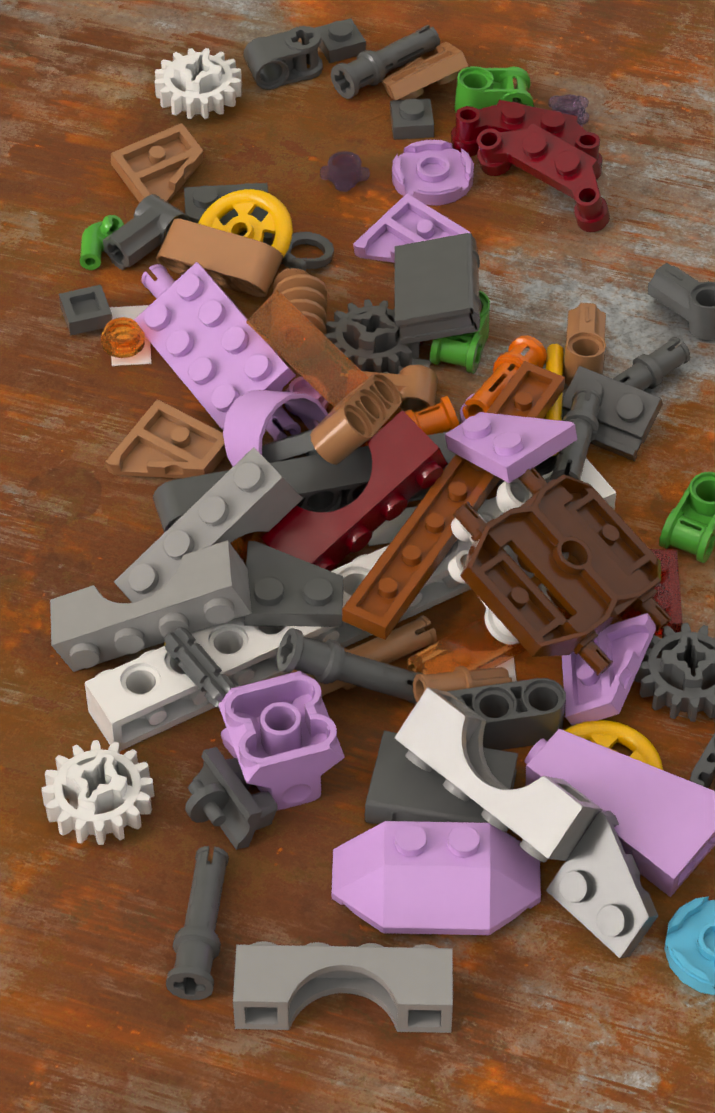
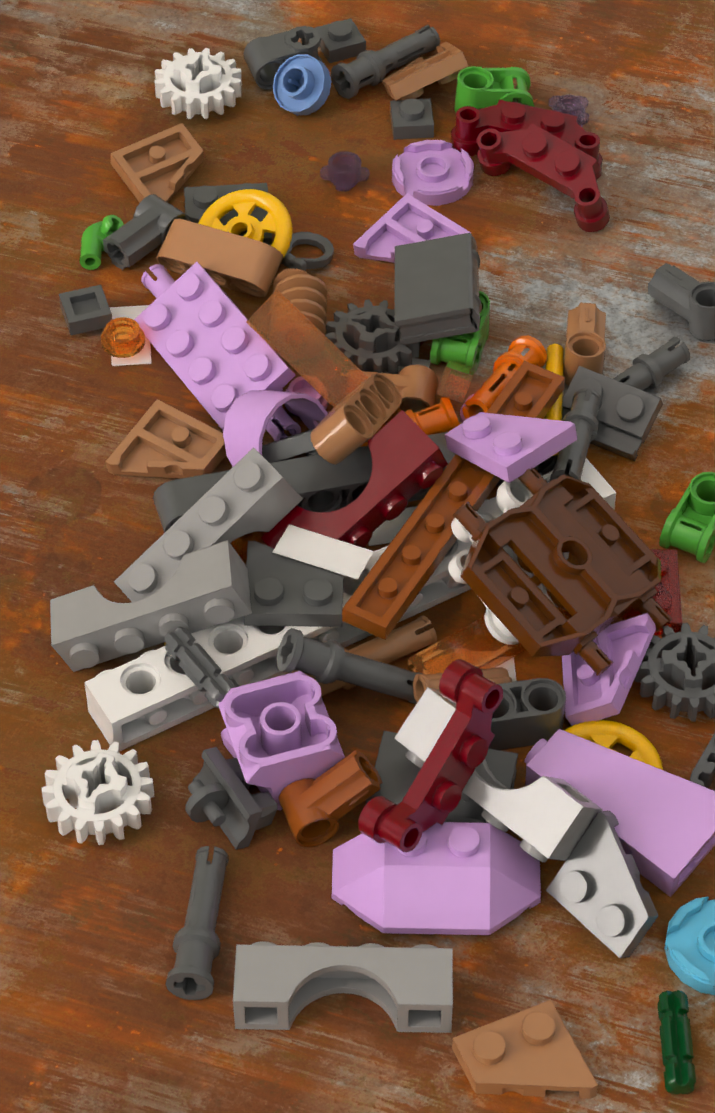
none -> white sticker [272,524,374,580]
none -> medium blue plate [273,54,332,115]
none -> dark orange piece [279,750,383,847]
none -> dark red plate [358,659,503,852]
none -> clear orange piece [436,360,475,403]
none -> medium nougat wing [452,1000,598,1099]
none -> dark green axle [657,990,696,1095]

